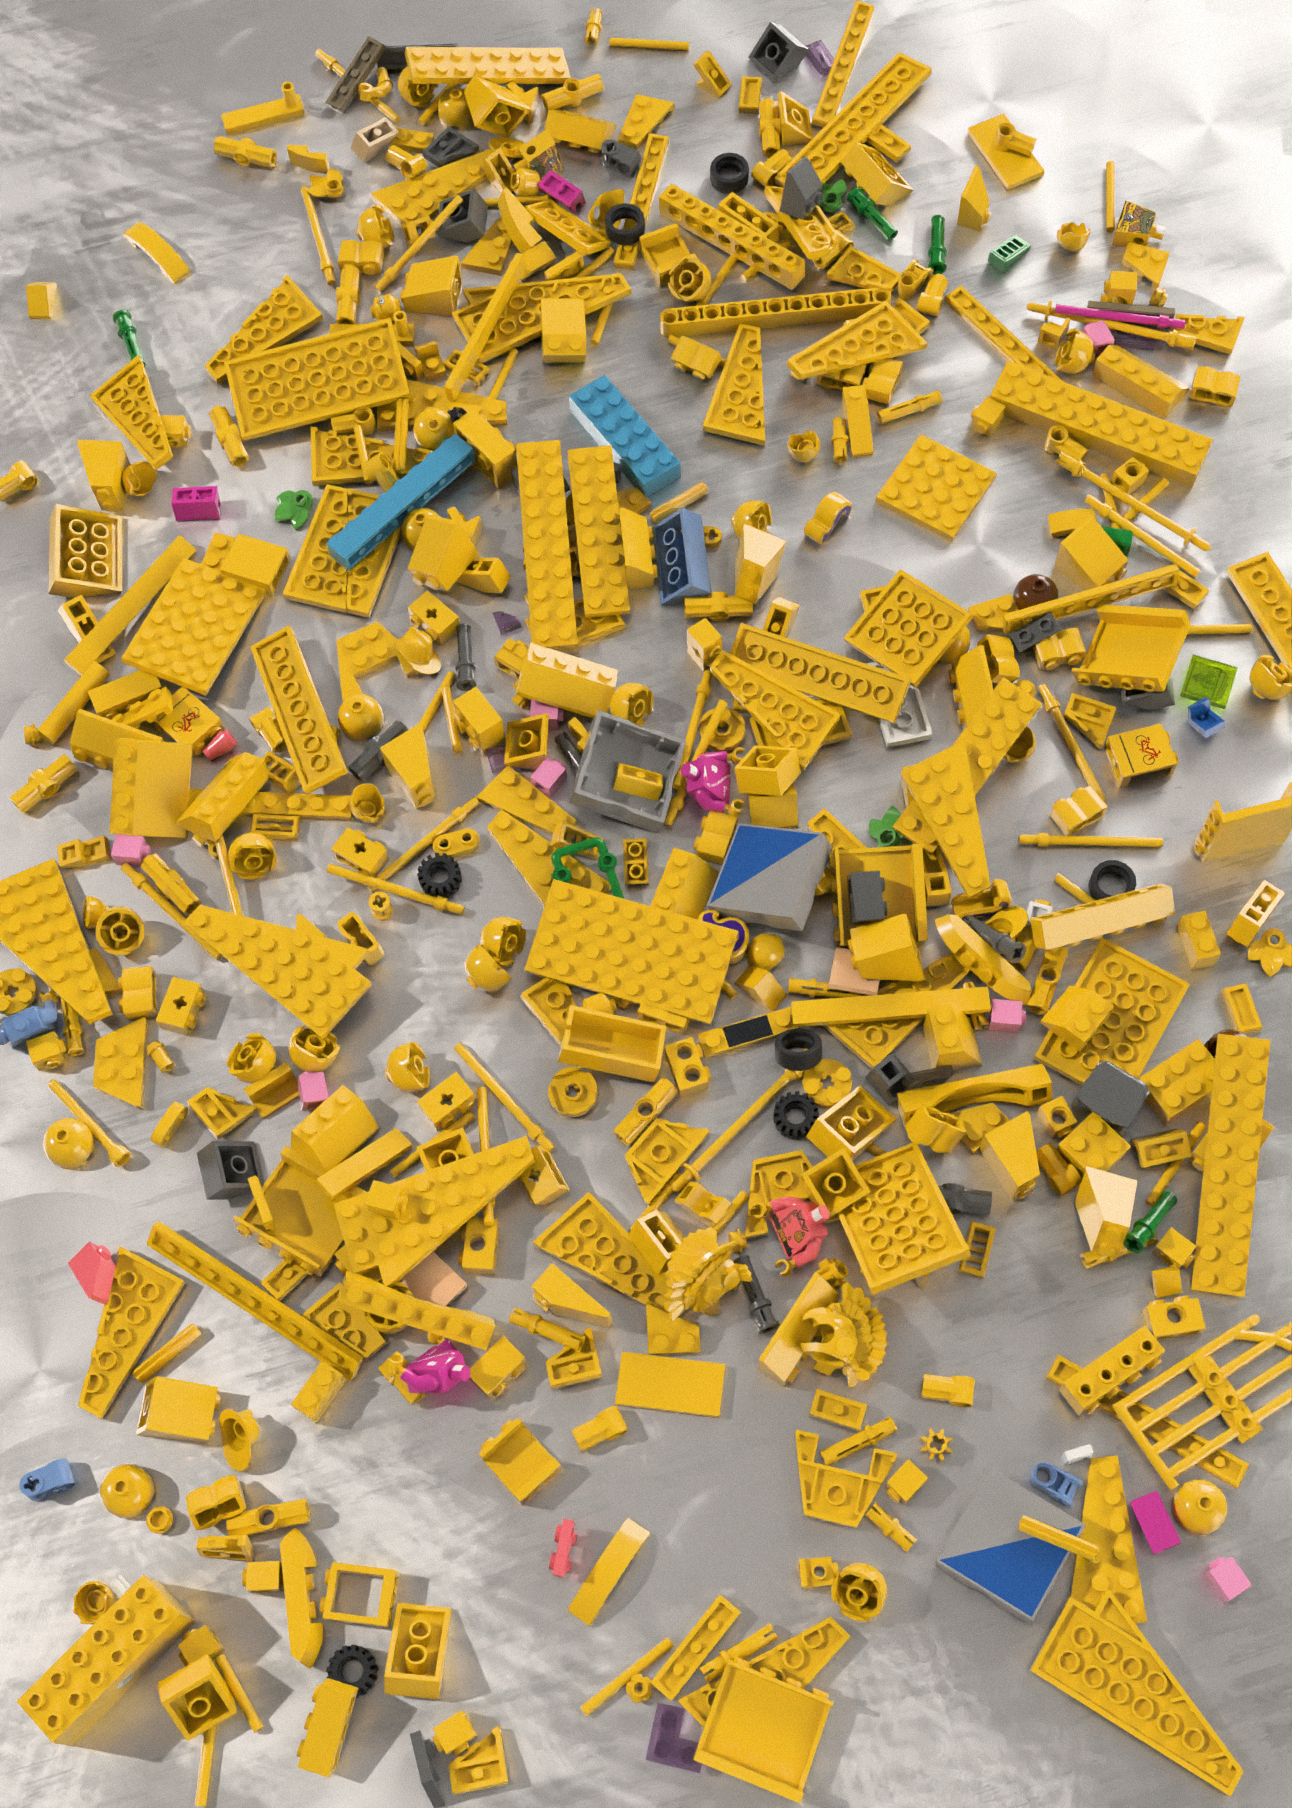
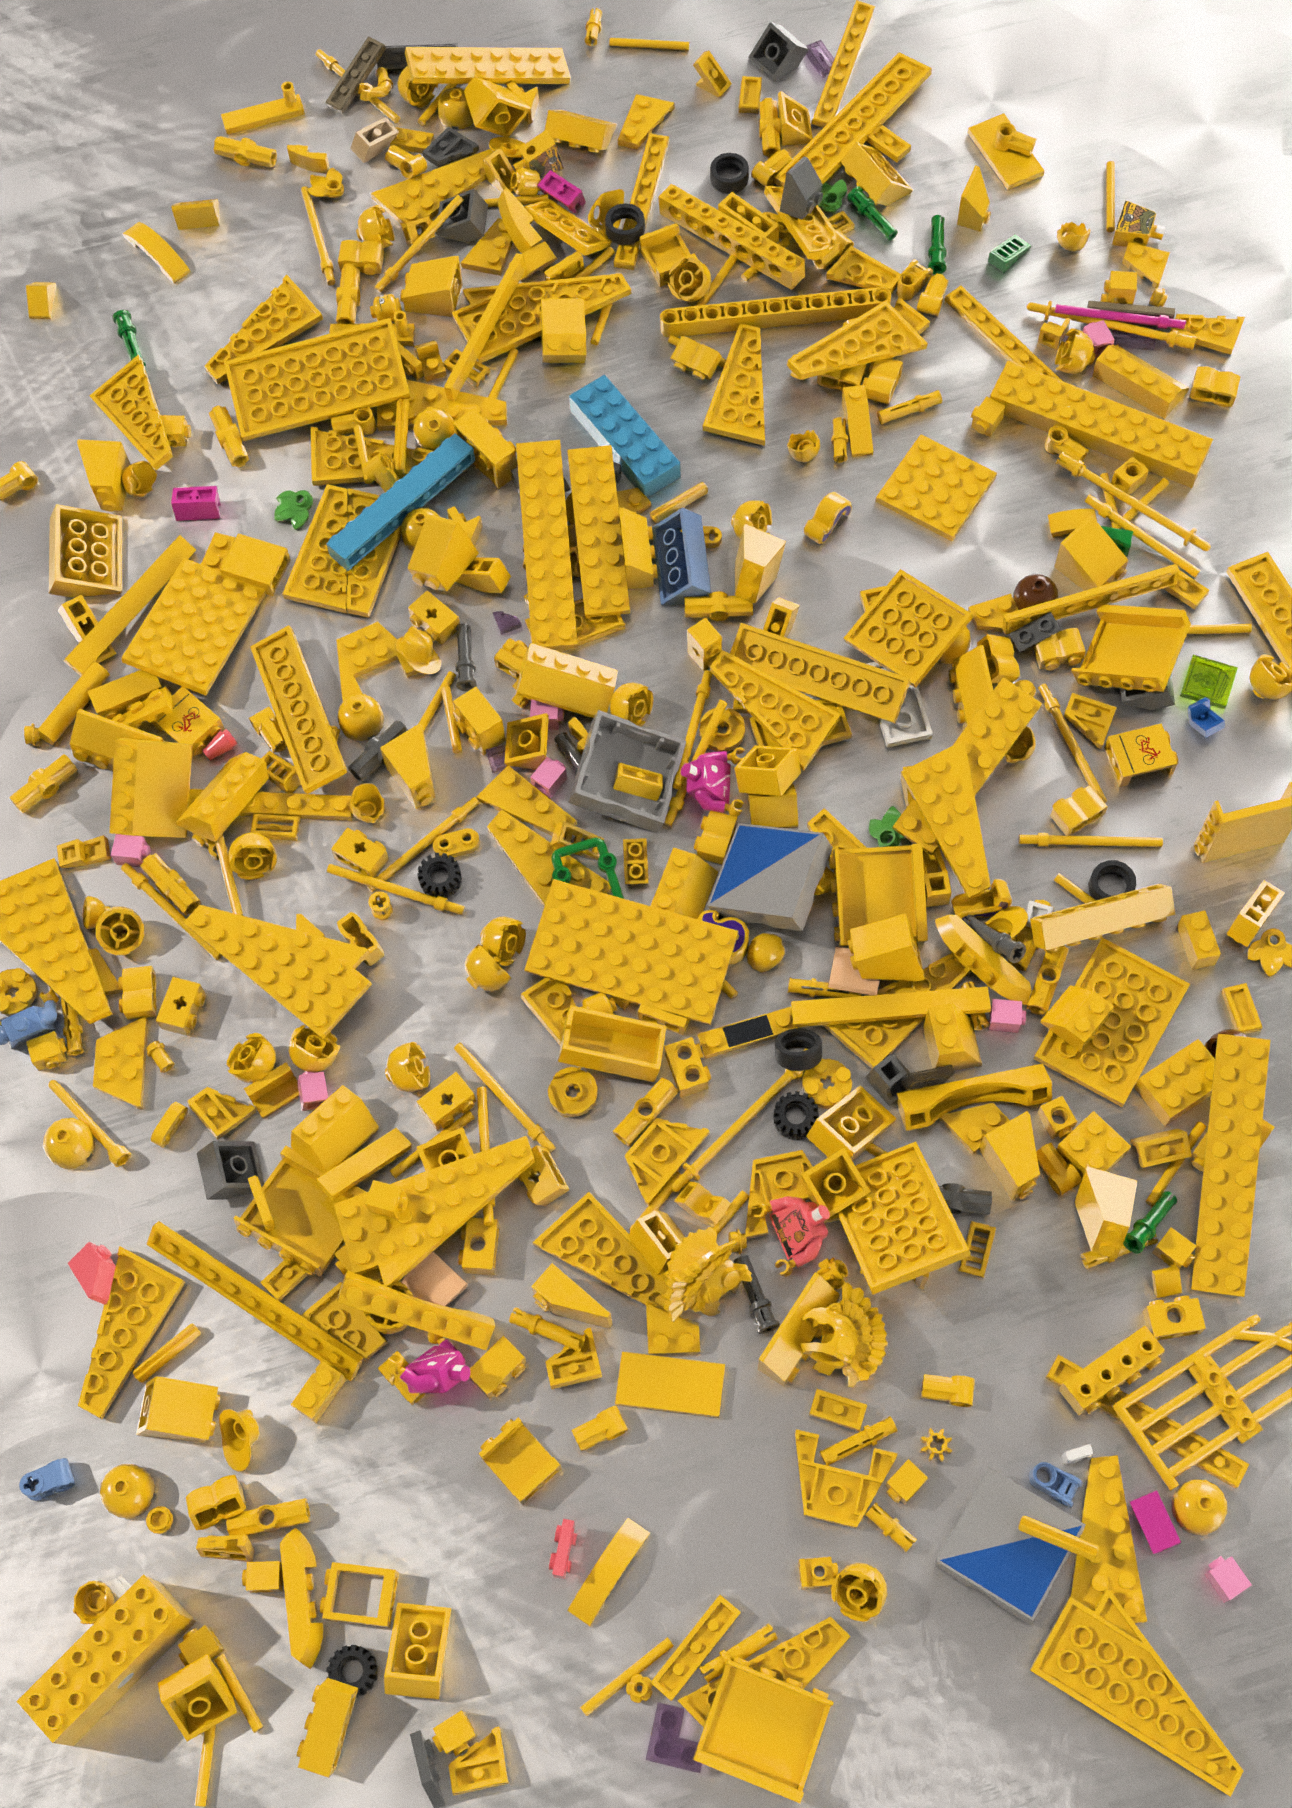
black axle [448,407,467,422] -> none
yellow piece [541,74,604,112] -> none
dark grey piece [601,139,642,176] -> none
yellow slope [734,965,787,1012] -> none
dark grey brick [847,871,888,924] -> none
yellow brick [905,1104,967,1154] -> none
dark grey piece [1070,1060,1150,1138] -> none
none -> yellow slope [171,199,219,230]

